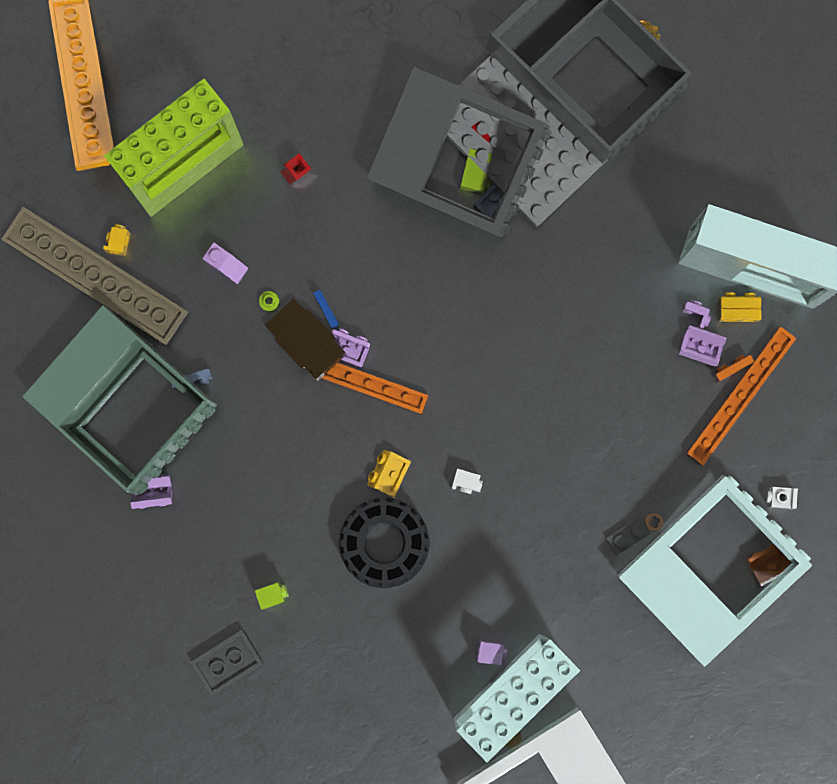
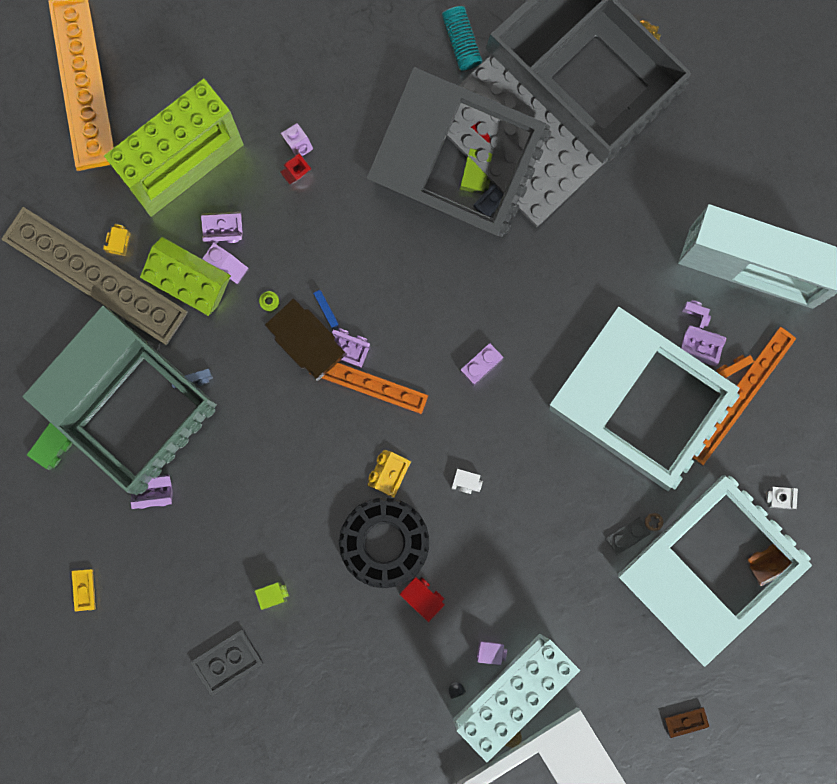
yellow brick [718,292,761,322] -> none
none -> bright green brick [27,423,72,470]
none -> yellow plate [72,569,96,611]
none -> lime brick [140,237,231,316]
none -> lavender bracket [201,211,243,244]
none -> lavender bracket [281,123,313,156]
none -> red brick [399,577,445,622]
none -> teal piece [442,6,483,70]
none -> black hinge [449,682,466,699]
none -> lavender brick [460,343,504,387]
none -> light aqua panel [550,307,740,492]
none -> reddish brown plate [664,707,709,738]

